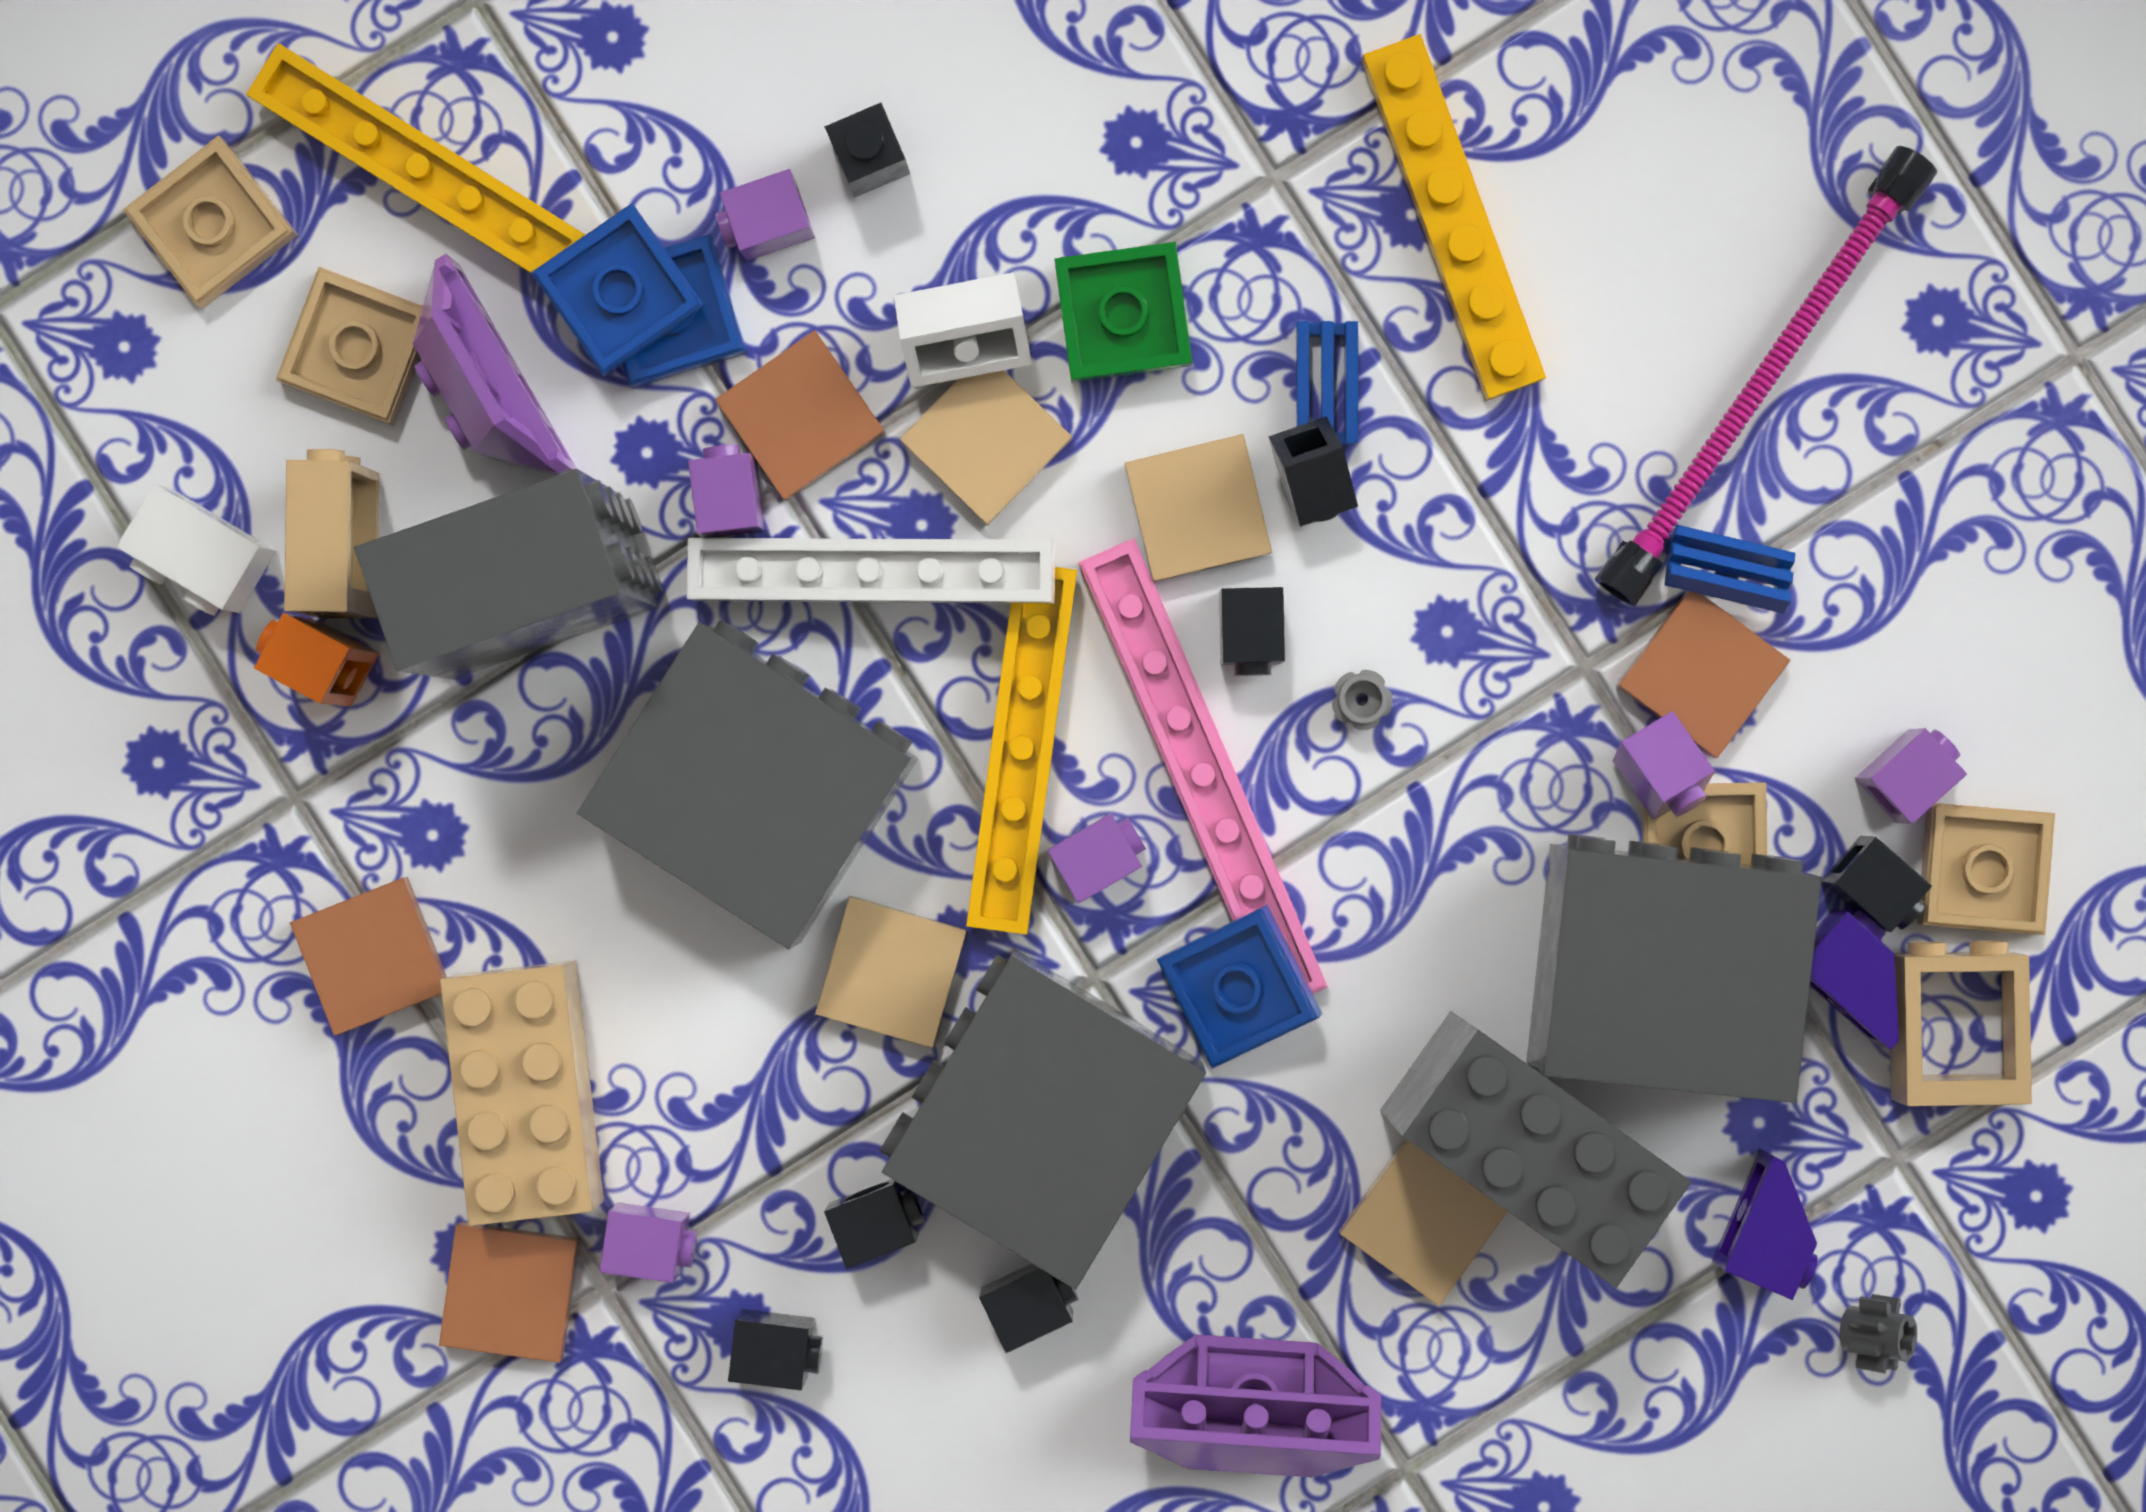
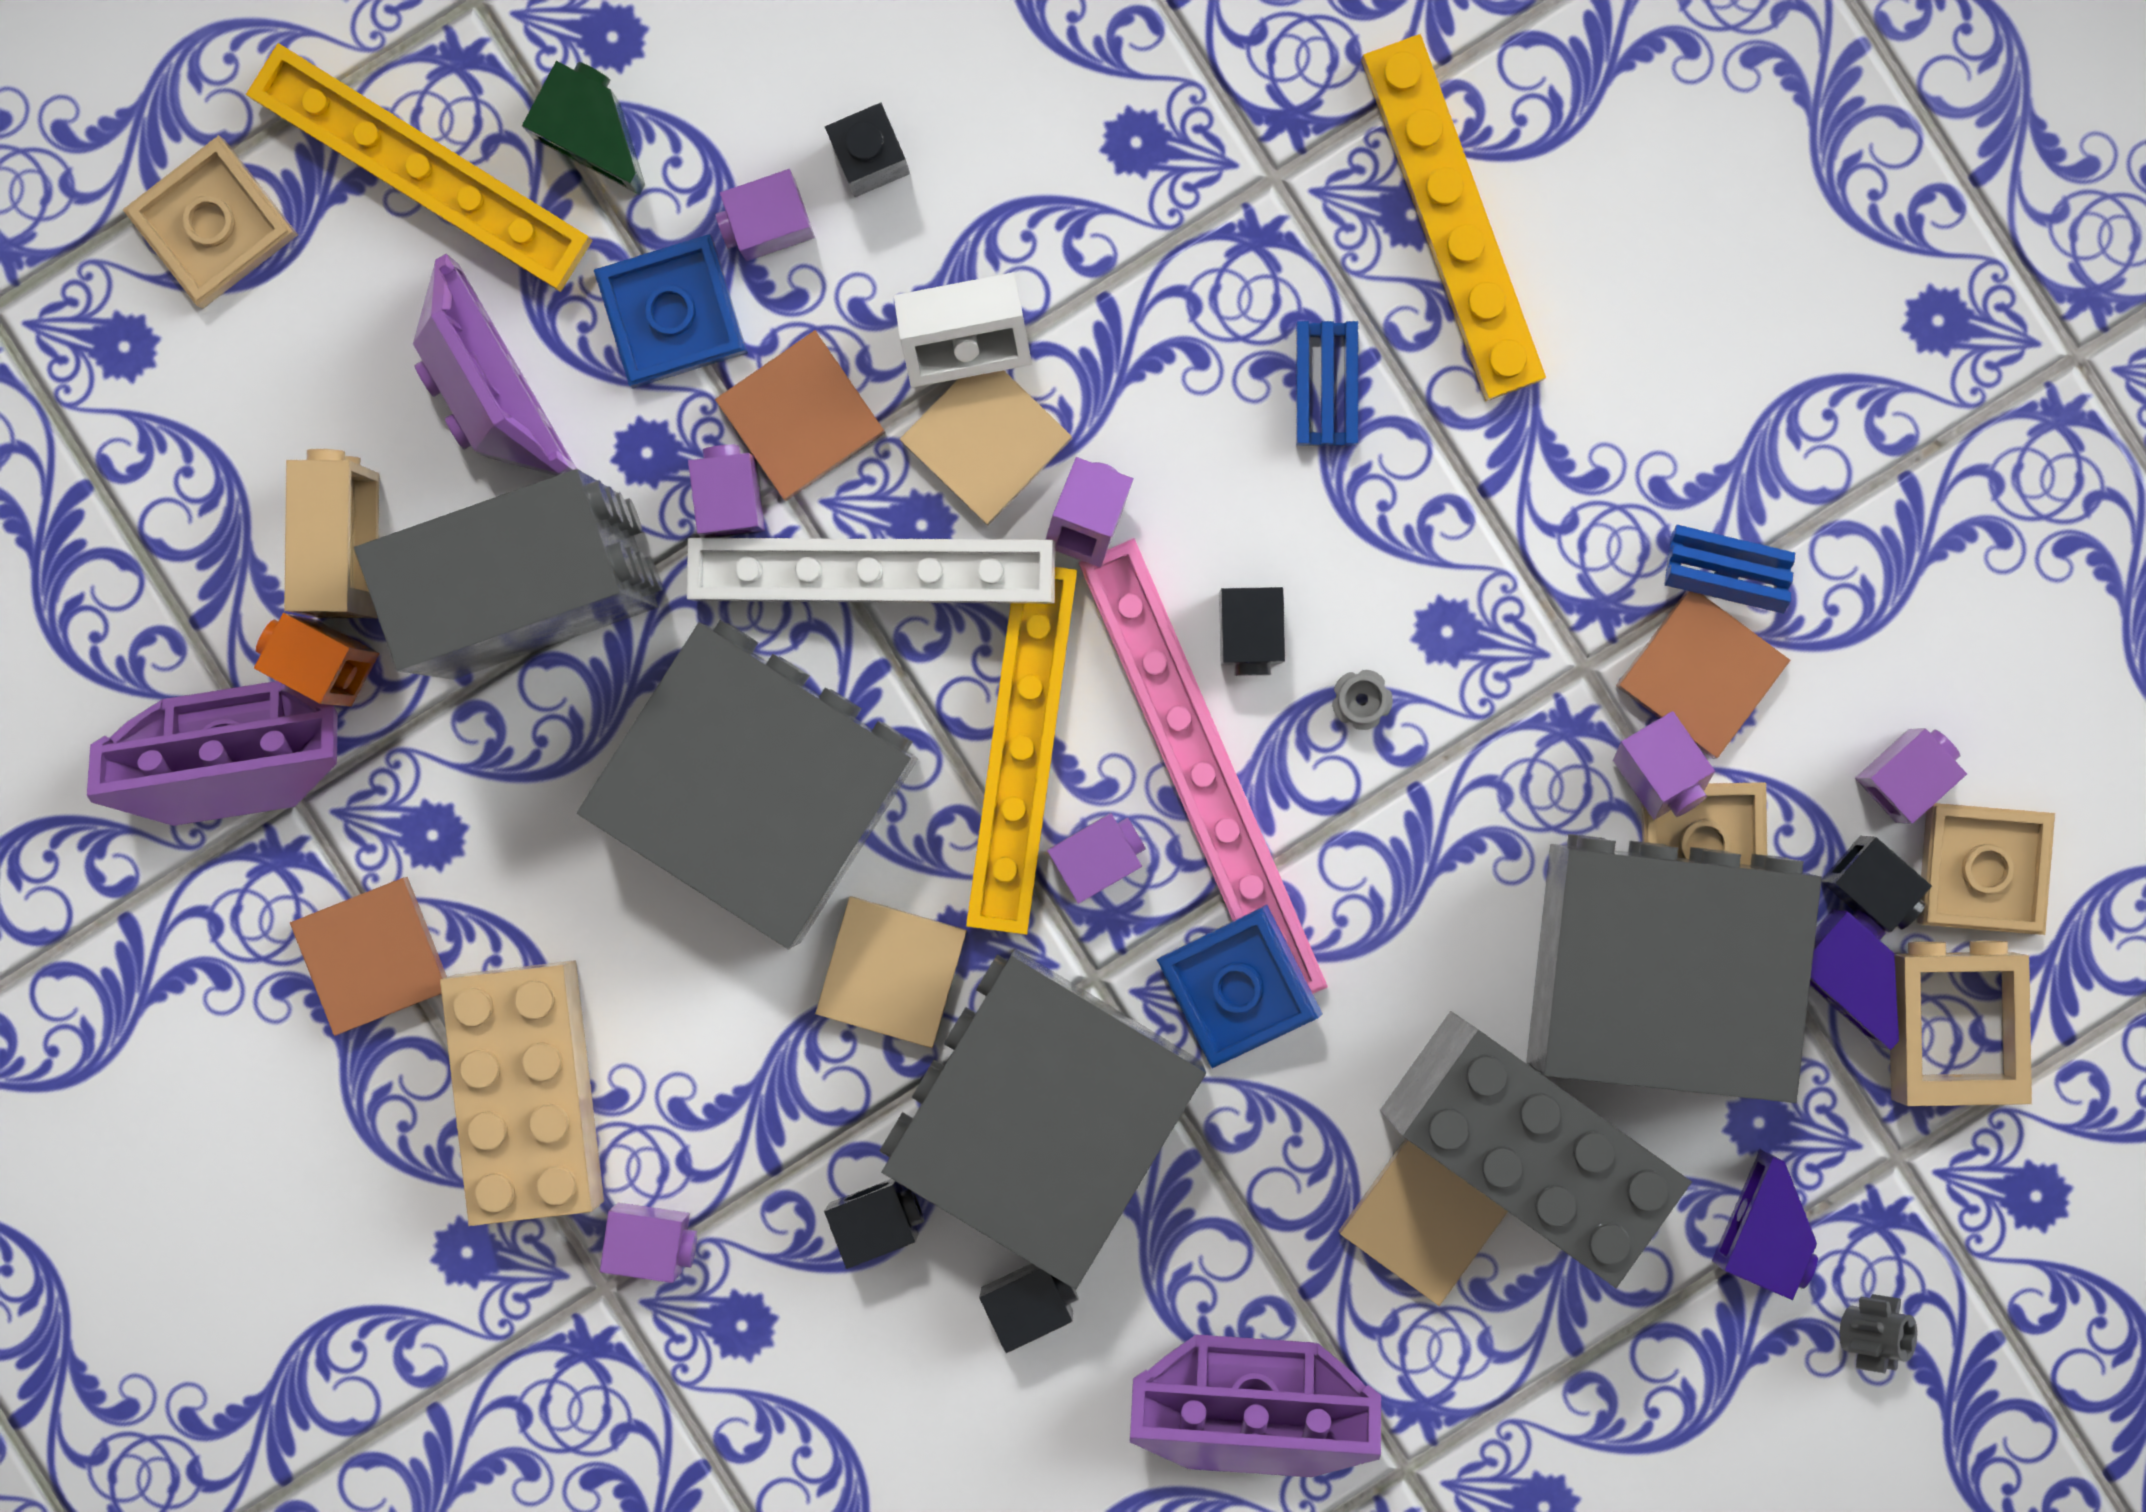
white brick [116,483,276,616] -> none
tan tile [276,267,423,426] -> none
nougat tile [439,1221,580,1363] -> none
blue tile [531,203,705,377] -> none
black brick [728,1309,823,1391] -> none
green plate [1054,241,1192,383] -> none
tan tile [1124,434,1272,582] -> none
black brick [1268,416,1358,527] -> none
dark pink hose [1595,146,1937,606] -> none
none -> medium lavender wedge [87,681,338,826]
none -> dark green slope [522,61,645,195]
none -> medium lavender brick [1045,457,1134,568]

